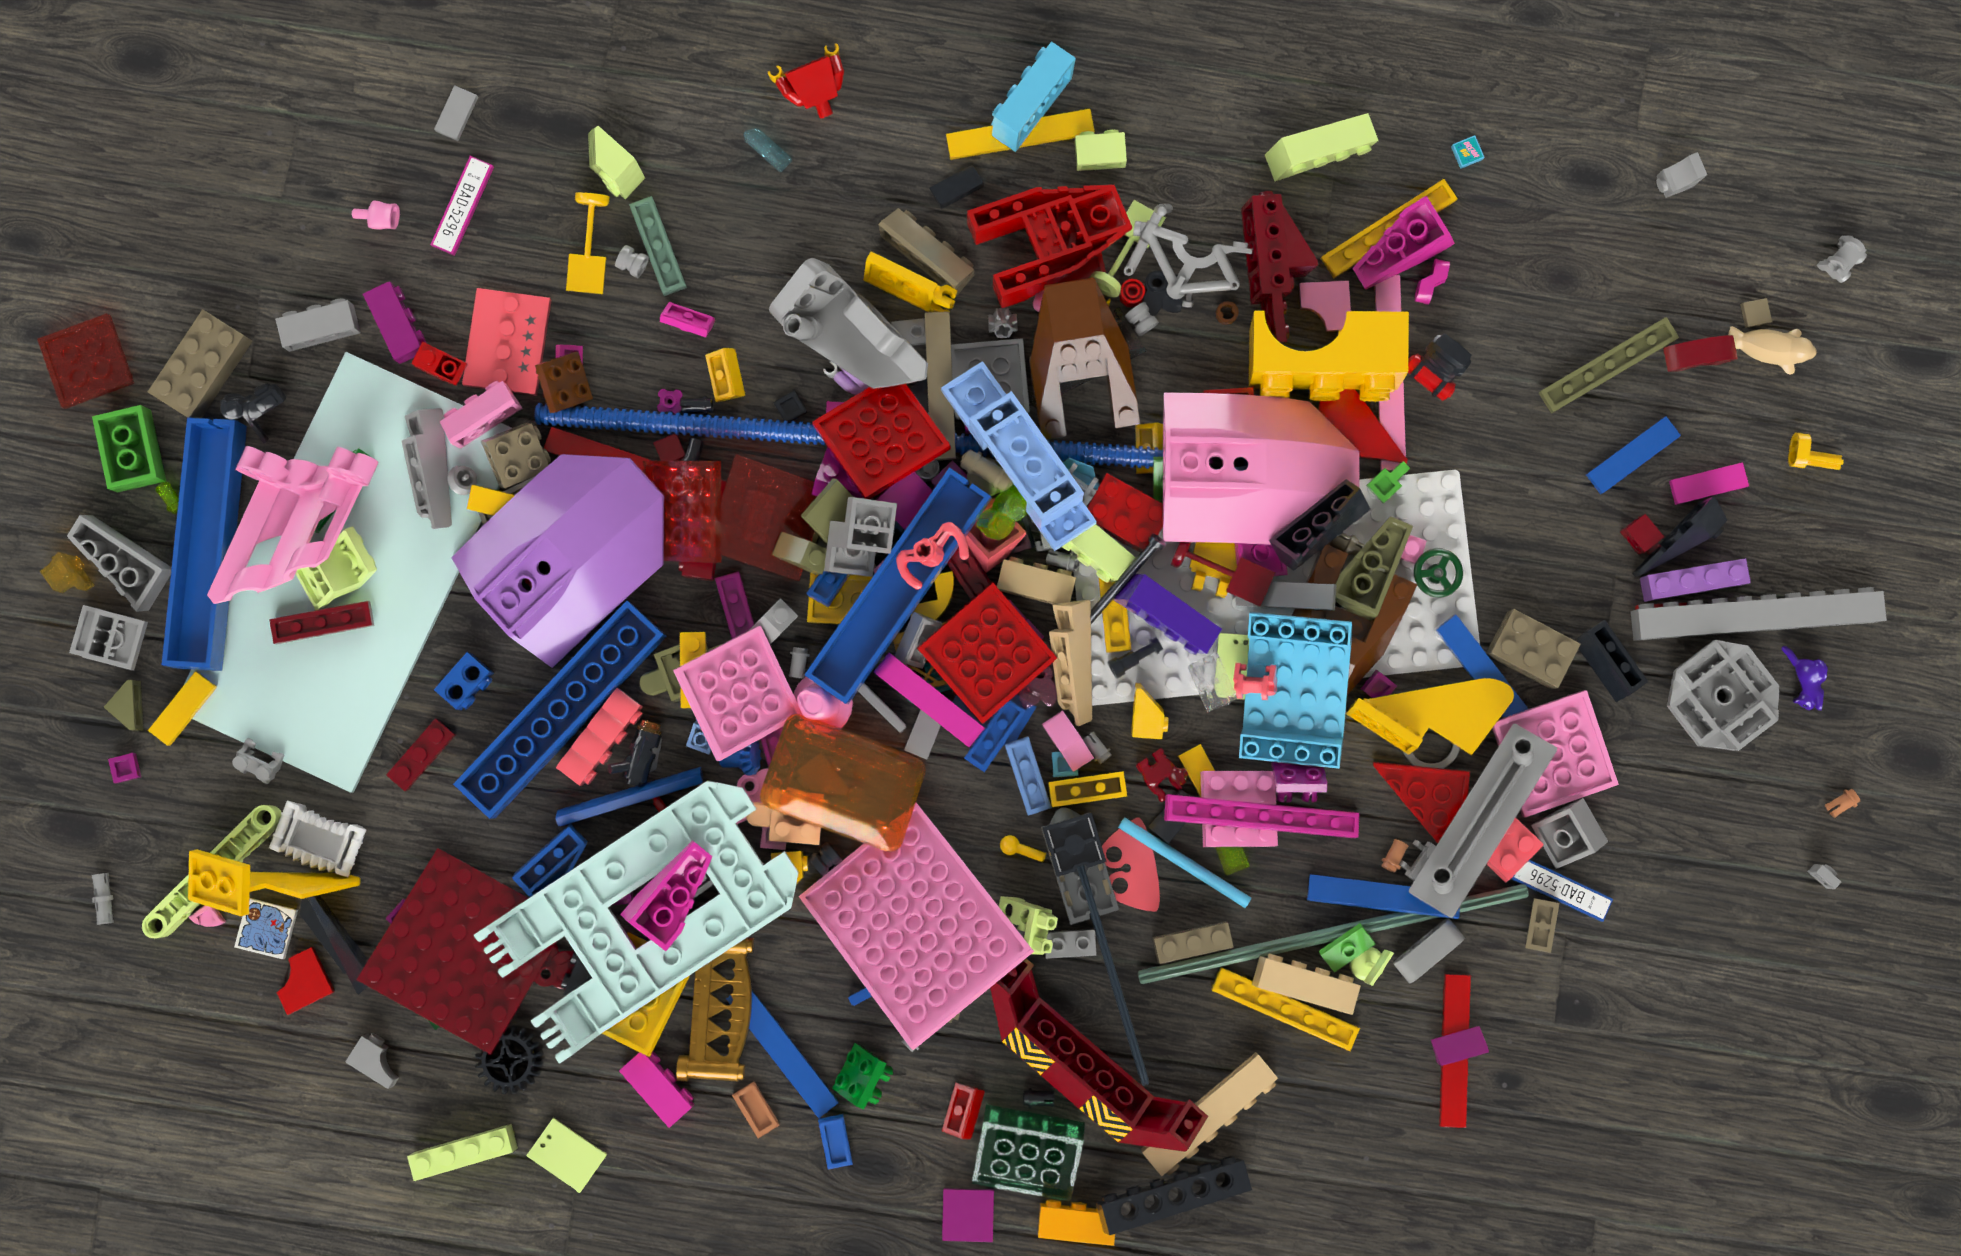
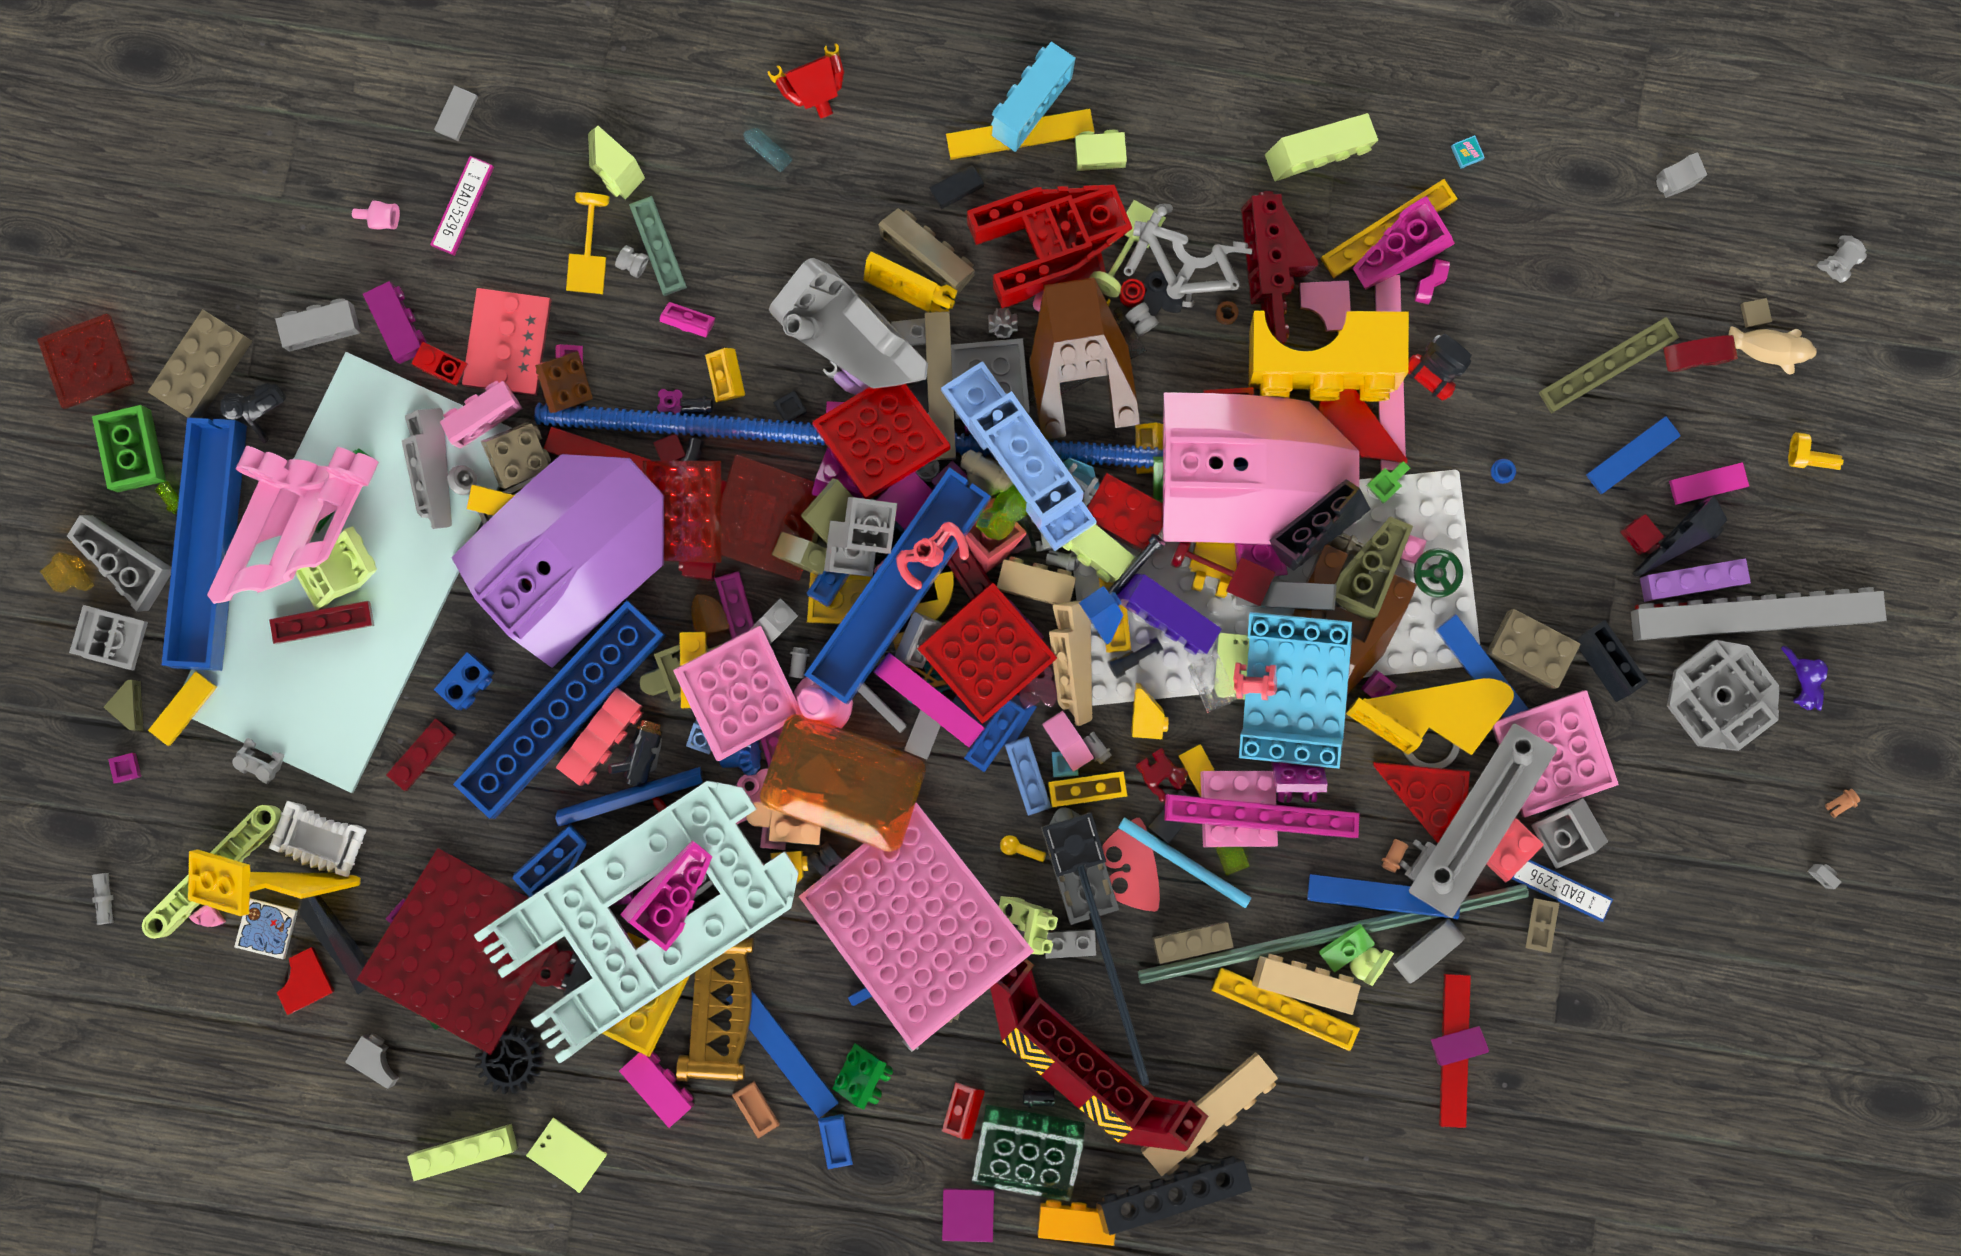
none -> clear orange brick [692,595,730,637]
none -> blue slope [1079,586,1123,644]
none -> blue plate [1491,459,1516,484]

